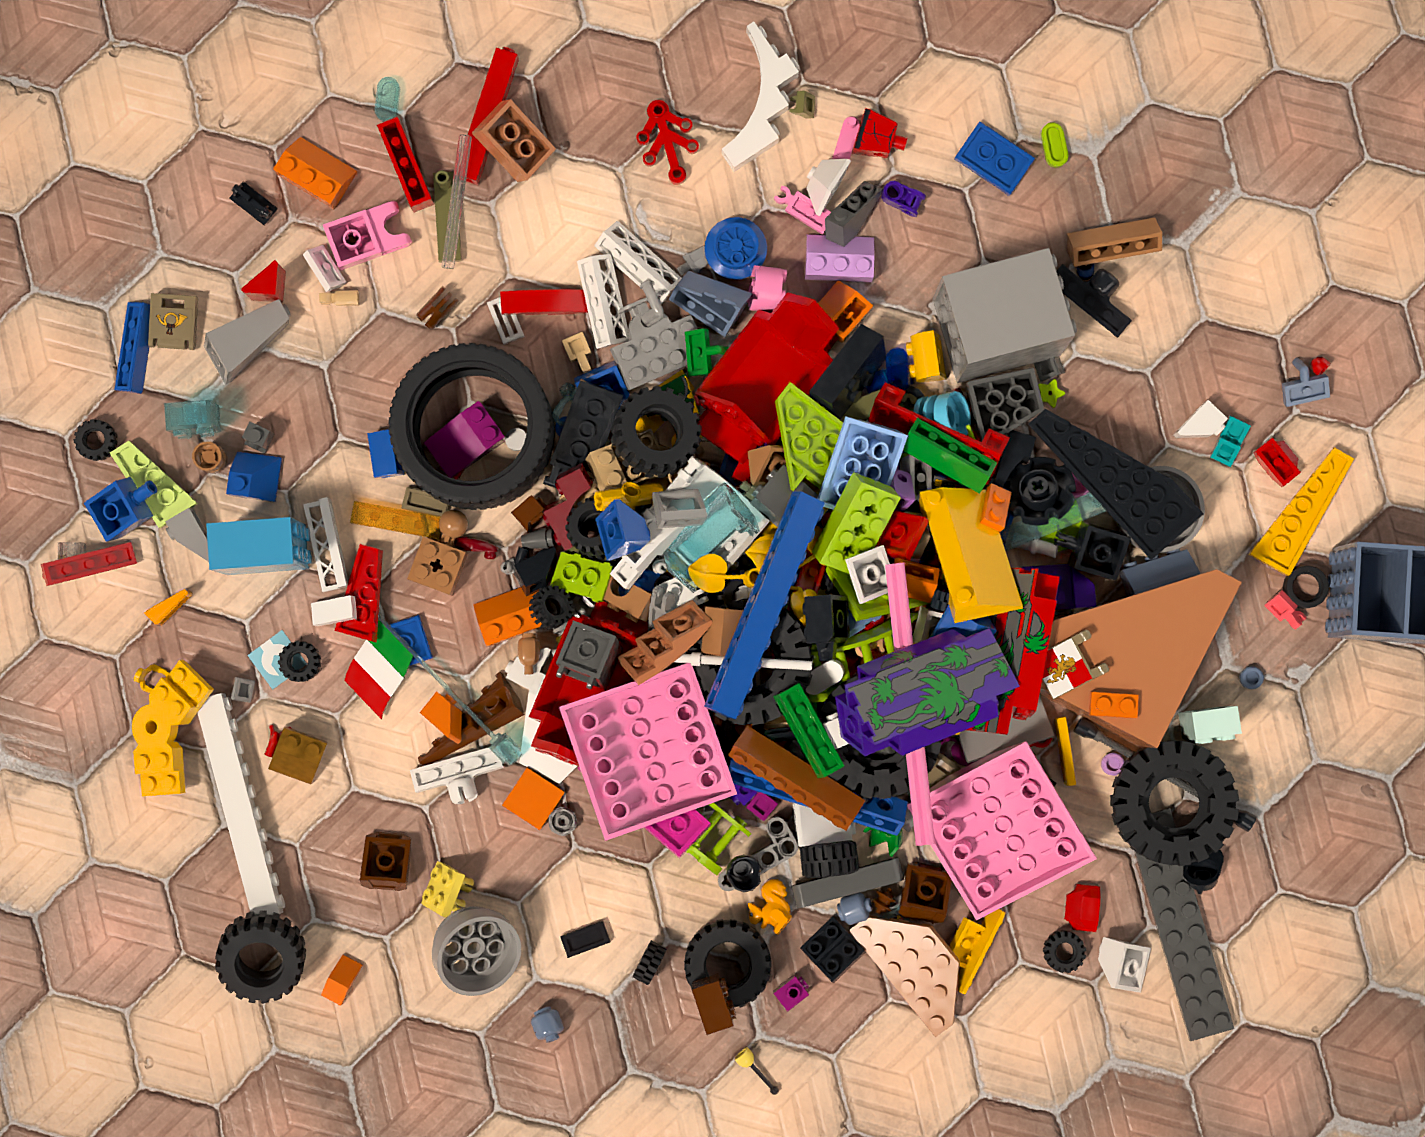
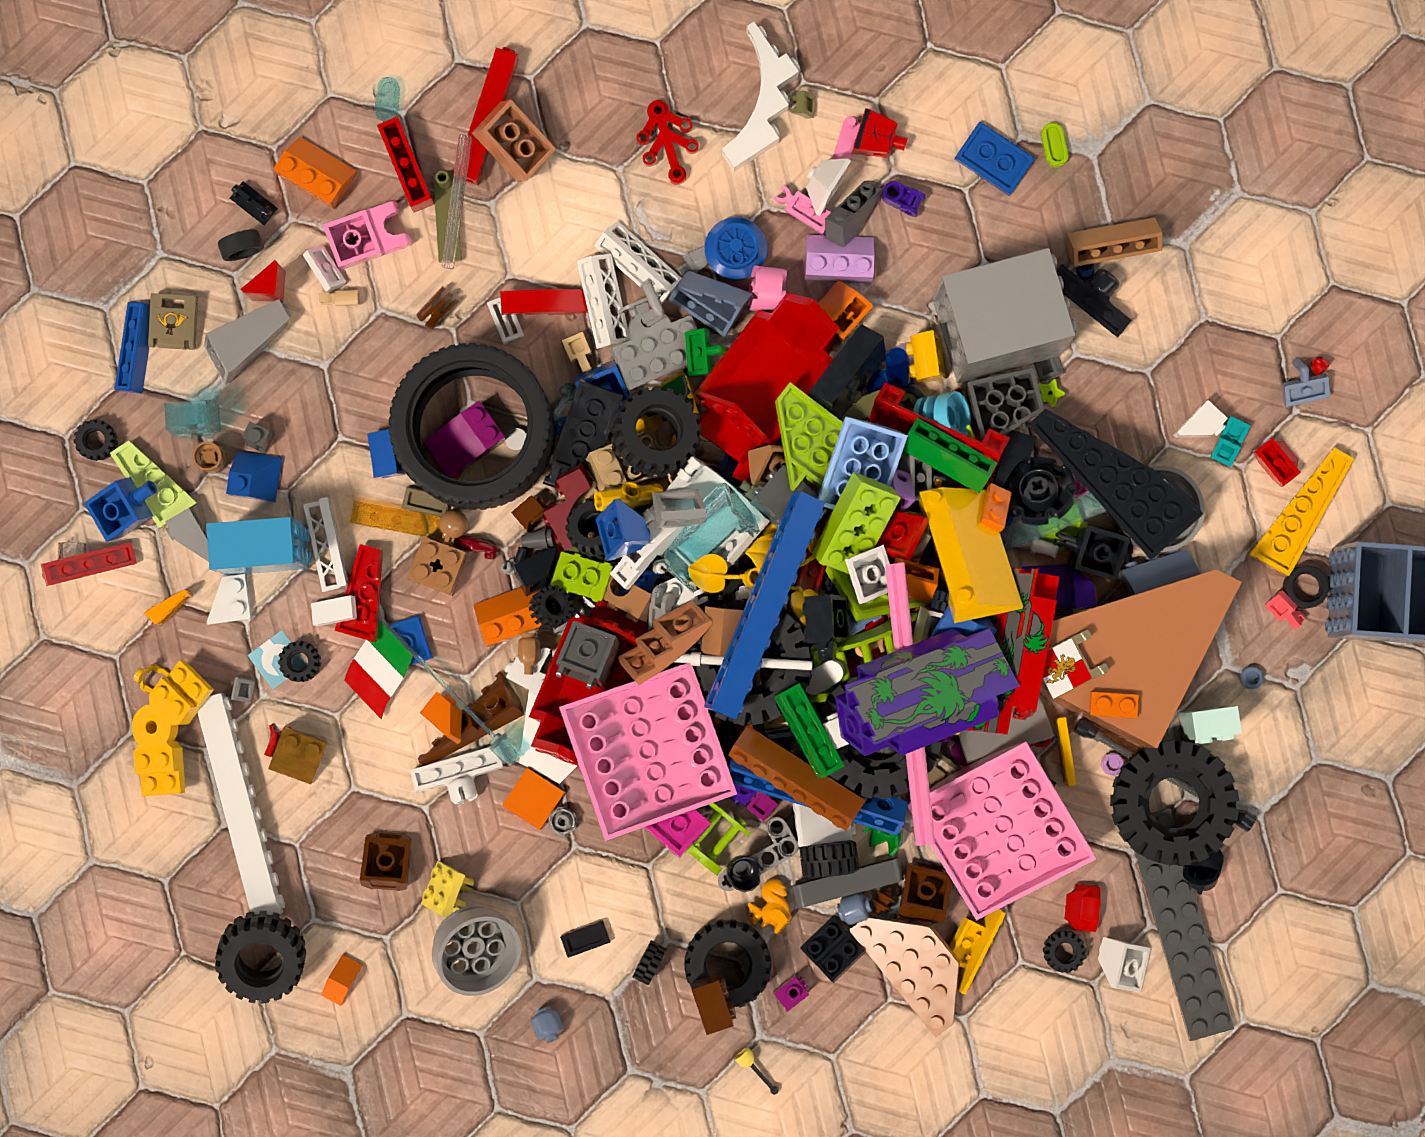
none -> white wing [207,574,252,625]
none -> black tyre [217,229,264,261]

